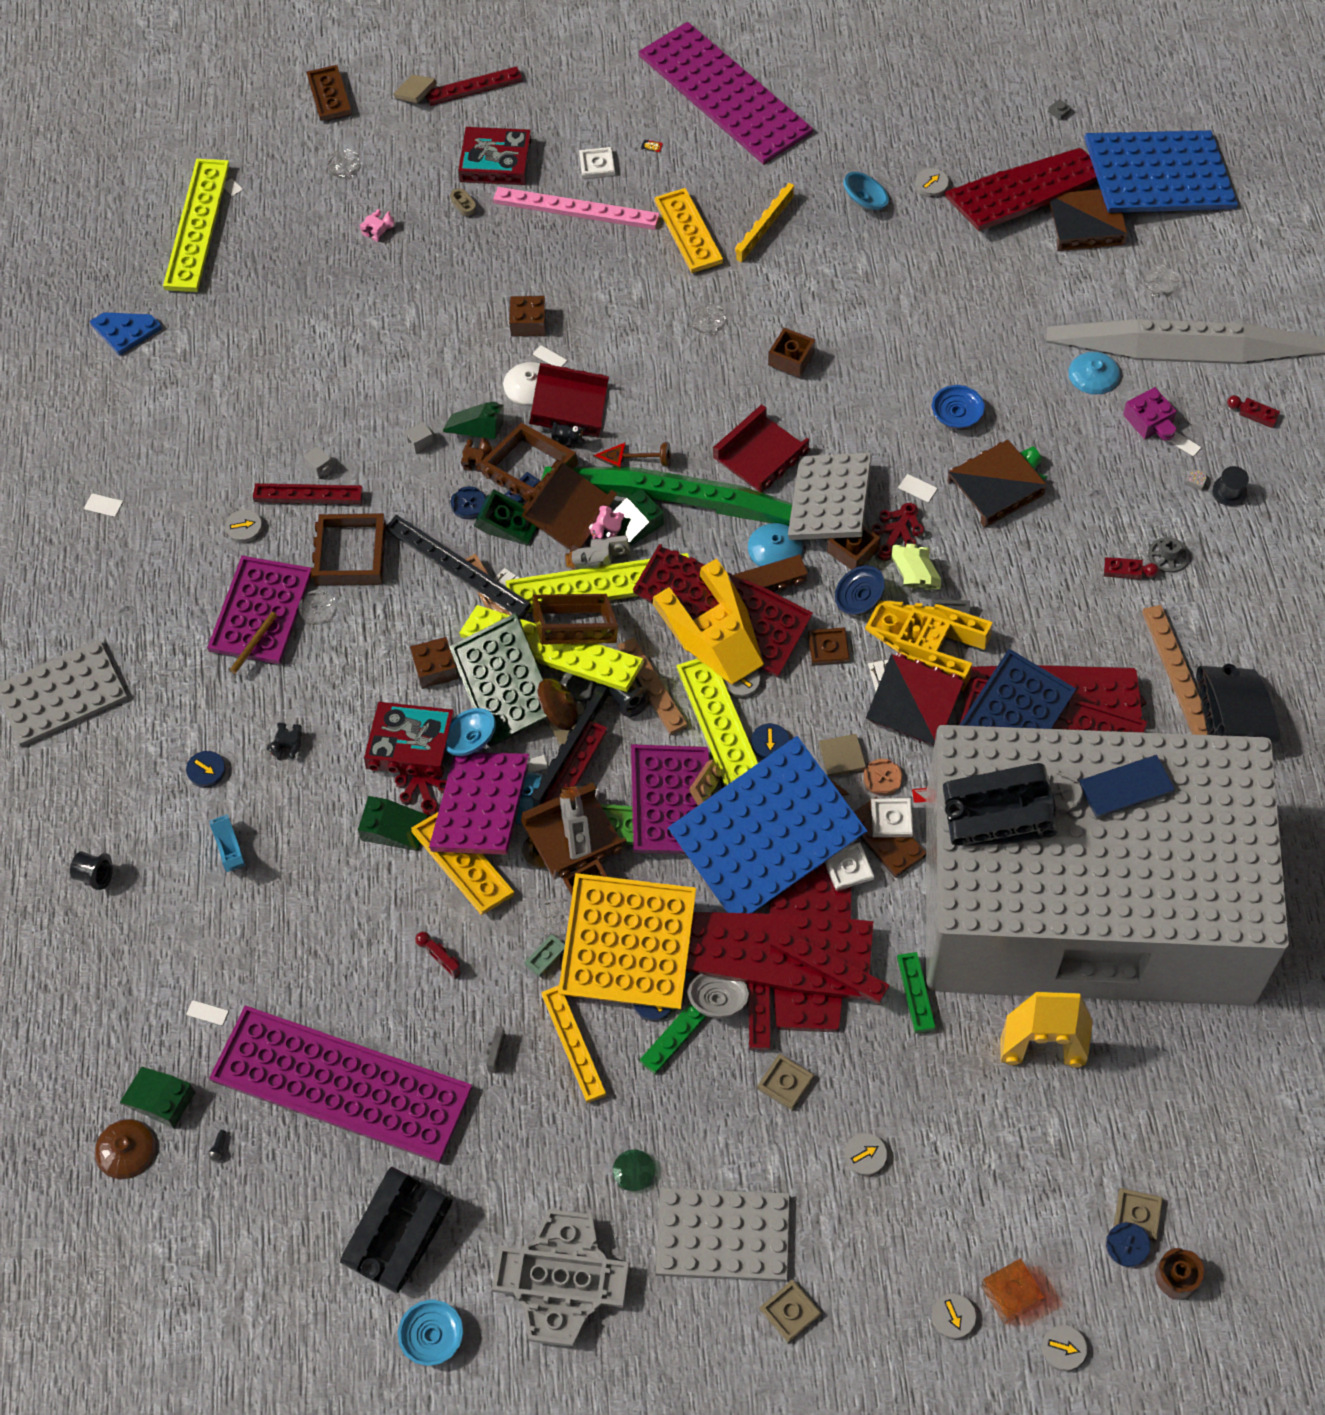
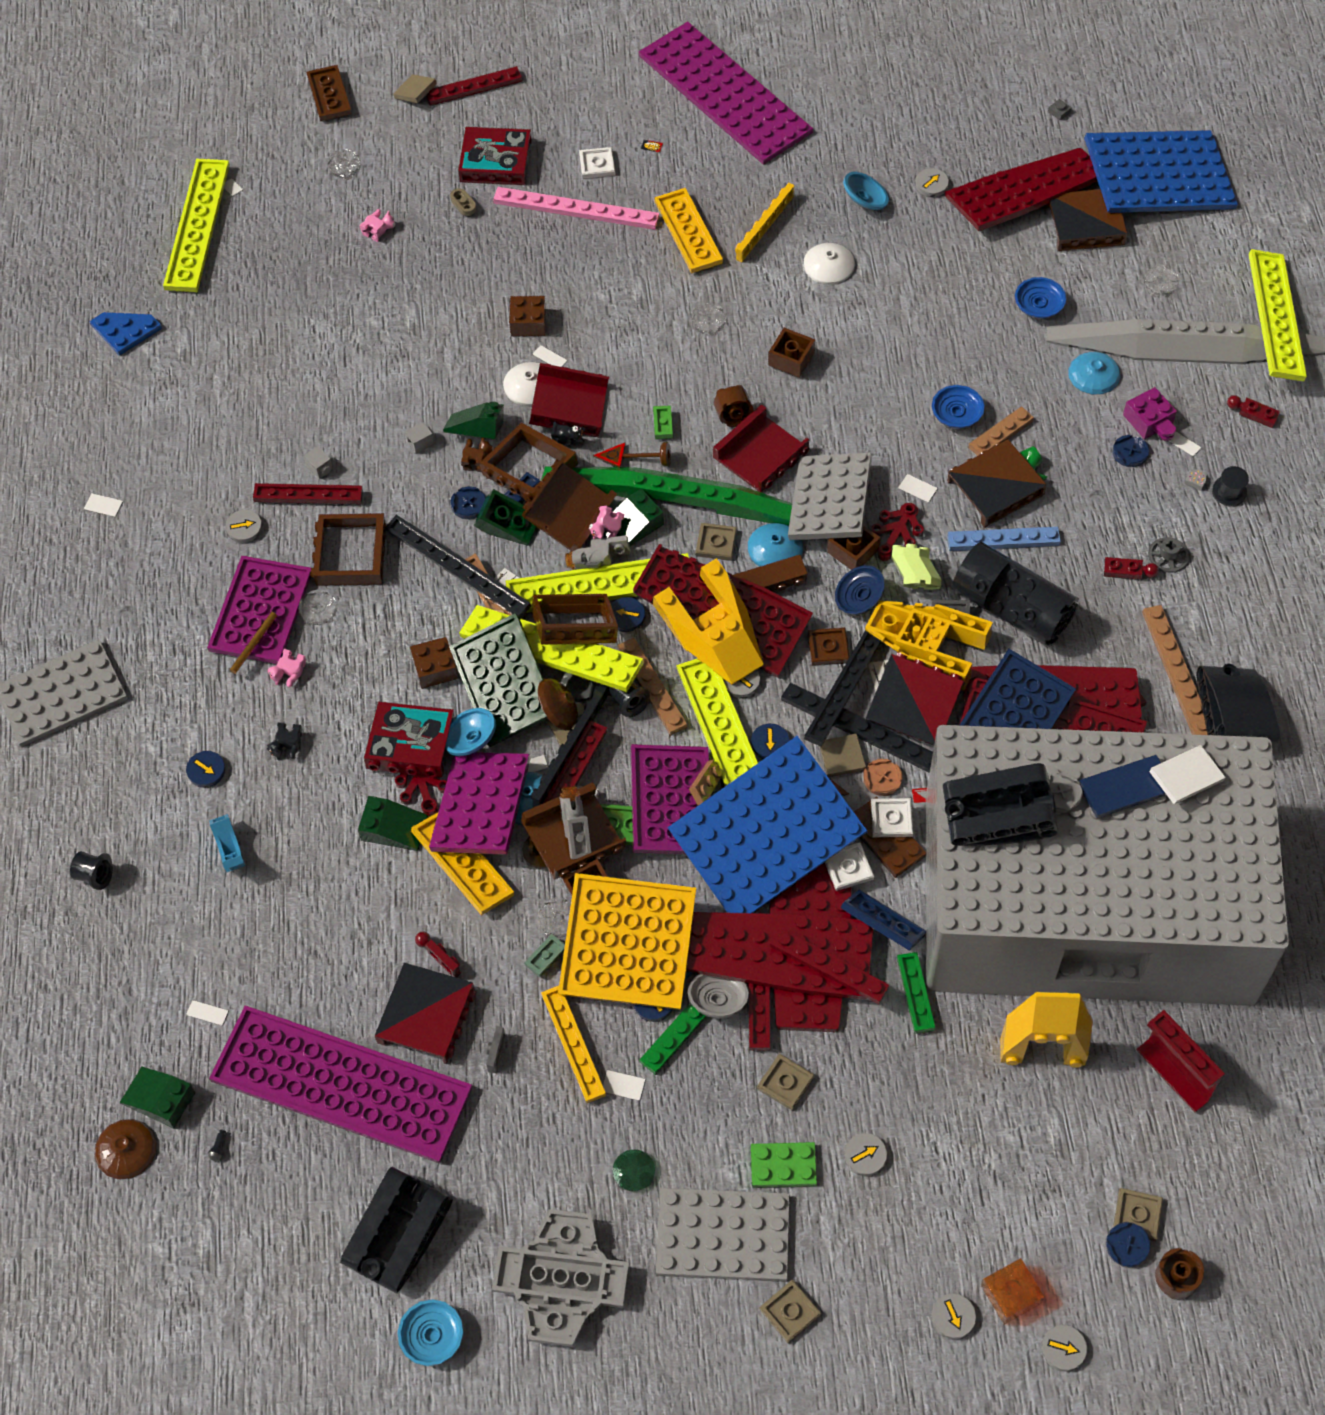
none -> bright pink animal [268,649,306,687]
none -> panel [374,962,477,1064]
none -> white sticker [603,1070,645,1100]
none -> dark blue tile [611,597,645,632]
none -> bright green plate [653,405,673,439]
none -> dark tan tile [695,523,737,561]
none -> reddish brown brick [714,385,754,427]
none -> bright green plate [751,1142,817,1188]
none -> black plate [781,682,933,773]
none -> white dish [804,243,855,285]
none -> black plate [804,630,882,747]
none -> dark blue tile [841,890,926,951]
none -> medium blue plate [947,527,1060,551]
none -> black cylinder [952,542,1079,647]
none -> medium nougat plate [968,406,1034,456]
none -> blue hat [1015,277,1066,319]
none -> dark blue tile [1112,435,1149,467]
none -> dark red panel [1136,1010,1225,1113]
none -> white tile [1149,745,1226,804]
none -> neon yellow plate [1249,249,1307,382]

